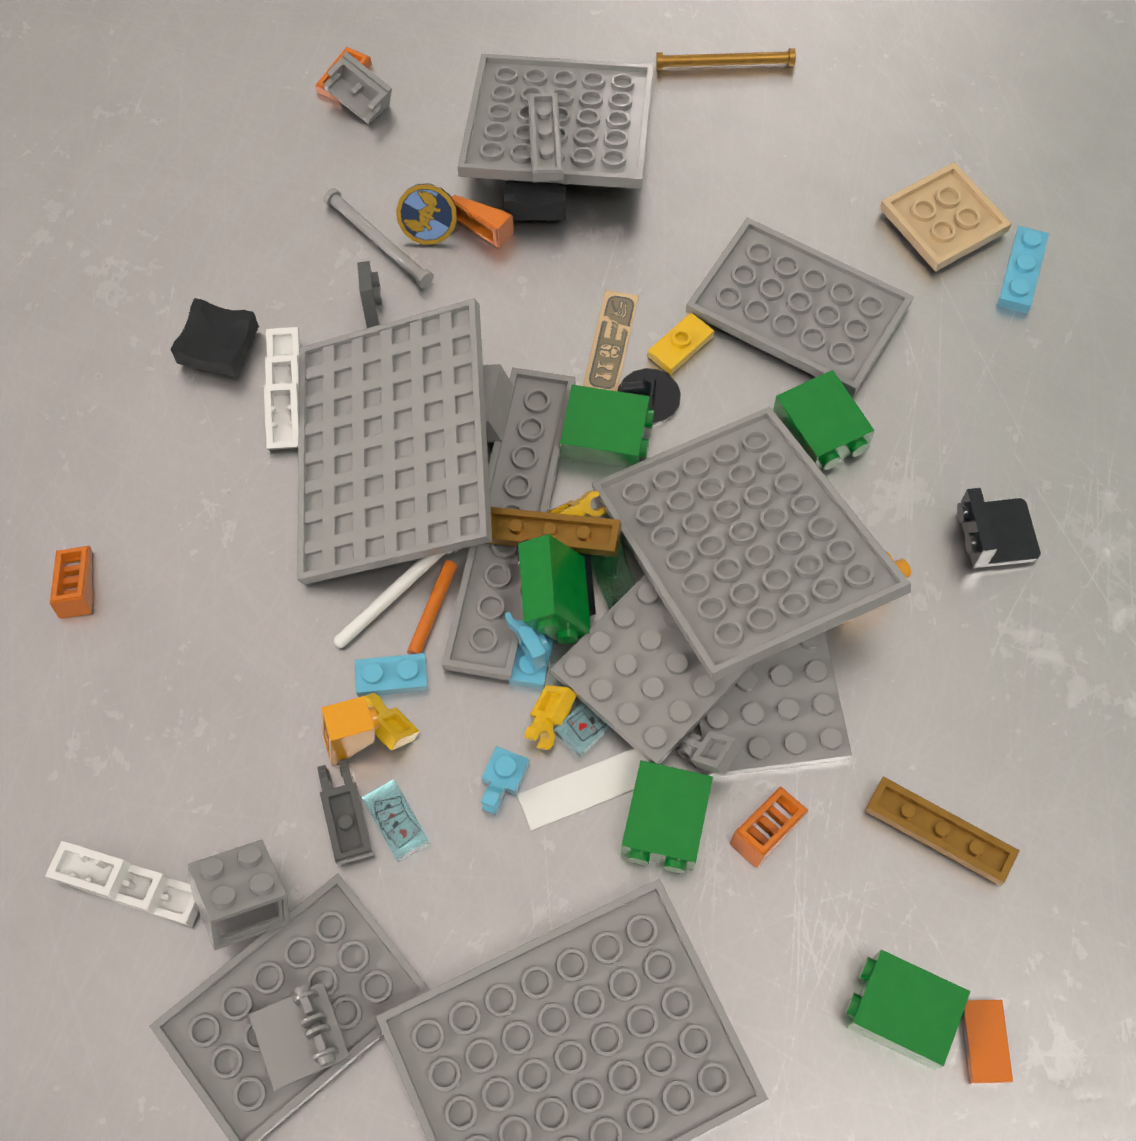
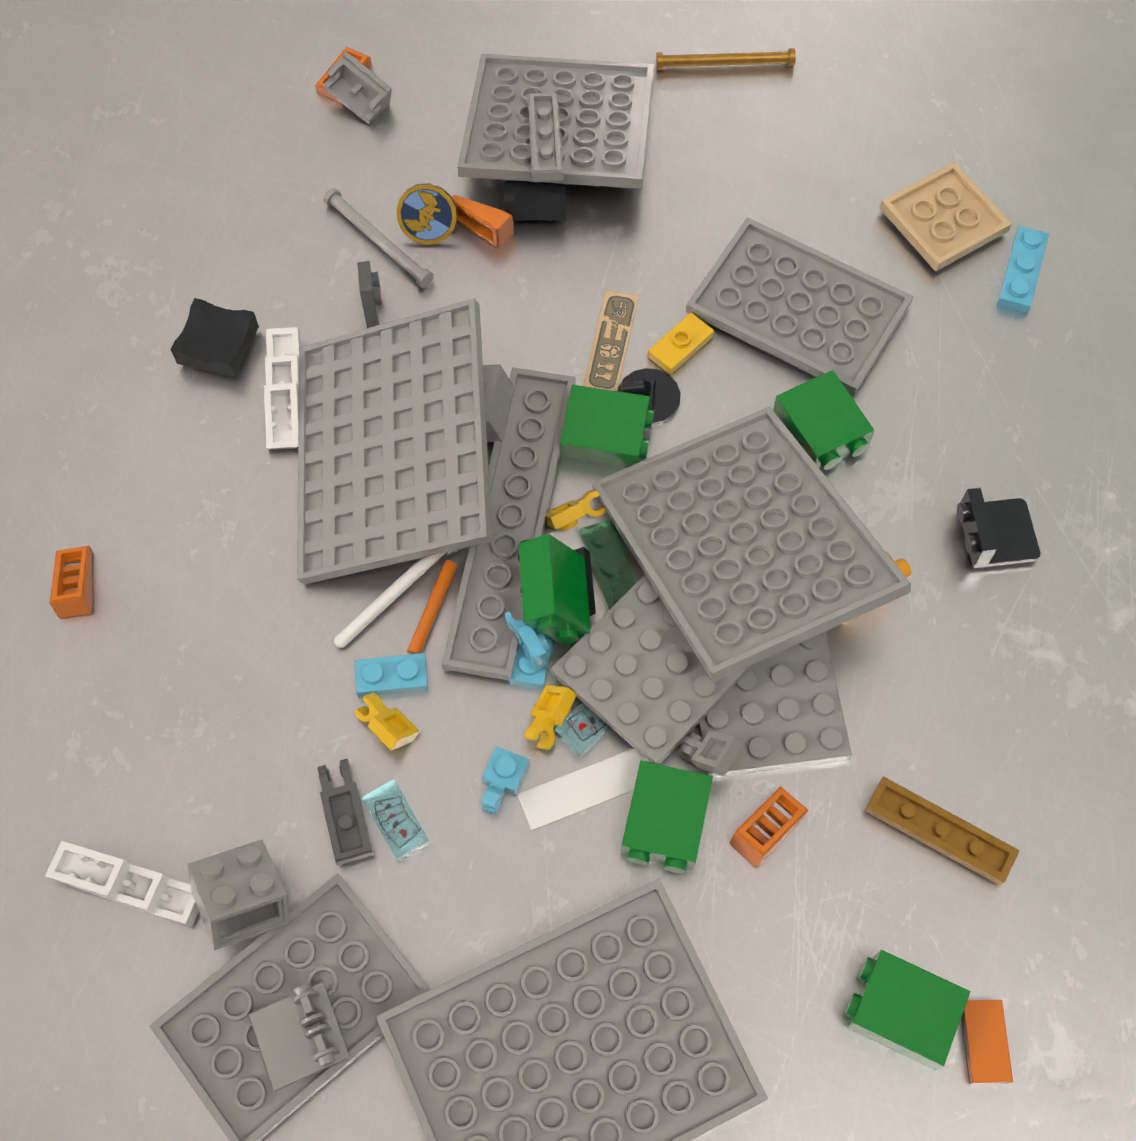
light orange slope [321,696,379,766] -> none
pearl gold plate [488,507,622,557] -> none

